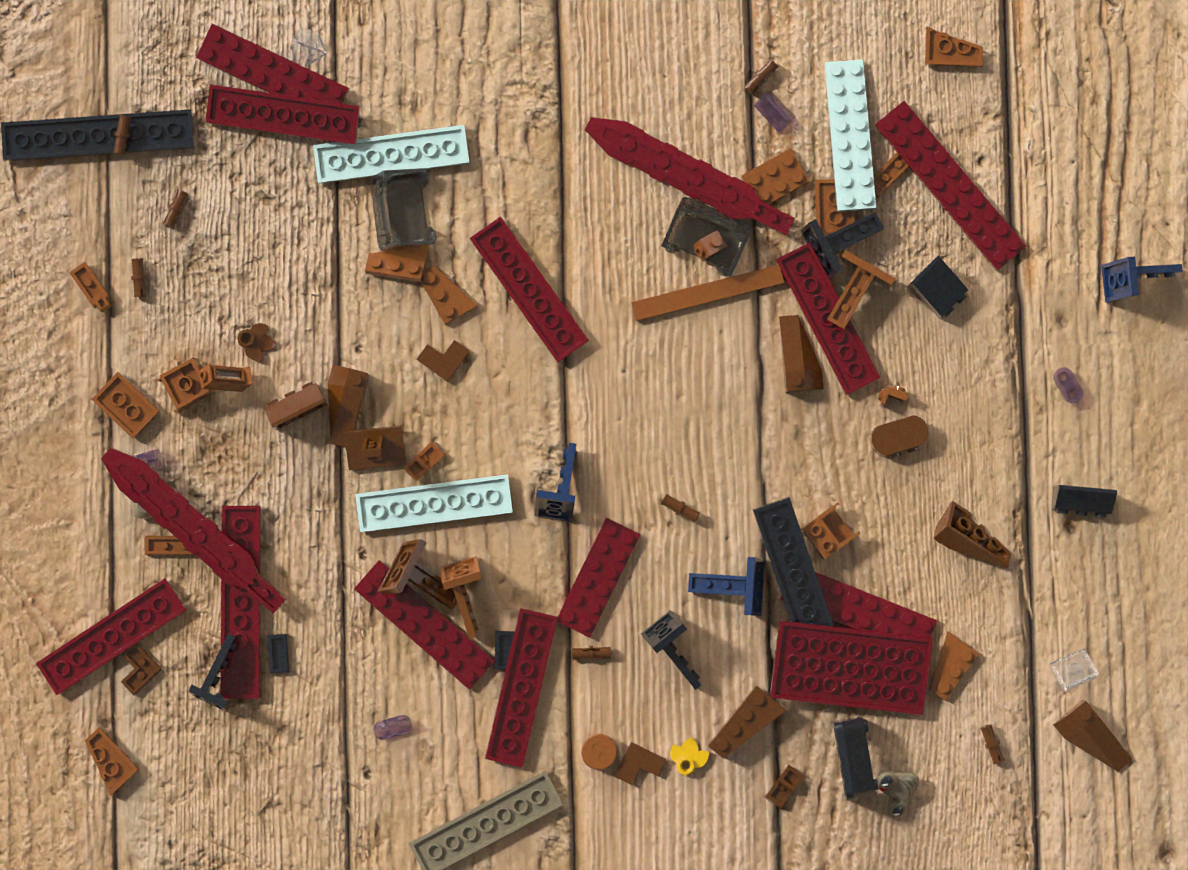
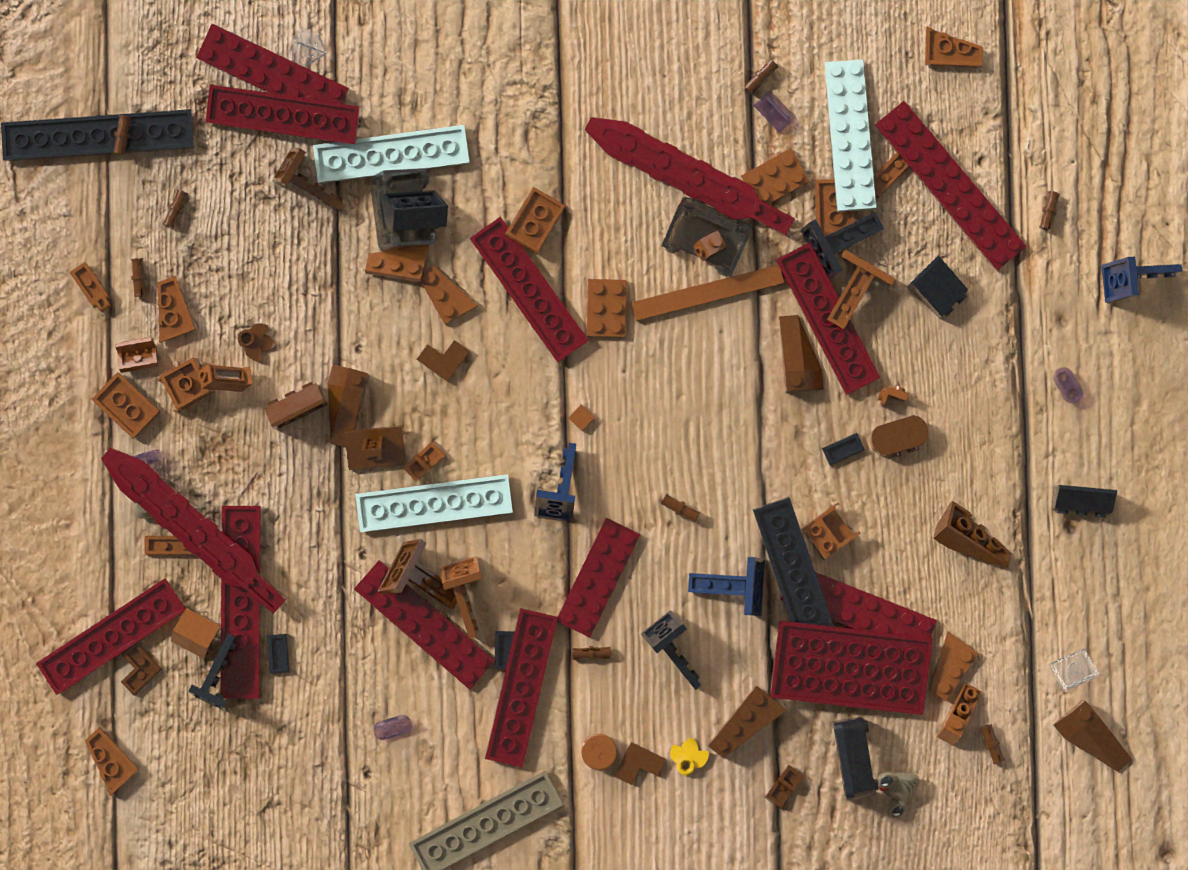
none -> dark orange bracket [115,338,158,373]
none -> dark orange wing [157,276,196,343]
none -> dark orange slope [171,608,221,659]
none -> reddish brown piece [272,148,344,210]
none -> black slope [381,190,448,232]
none -> dark orange tile [504,187,566,255]
none -> dark orange tile [568,404,595,431]
none -> dark orange plate [587,279,626,338]
none -> black tile [821,433,865,466]
none -> dark orange slope [937,682,982,746]
none -> reddish brown pin [1039,191,1060,231]

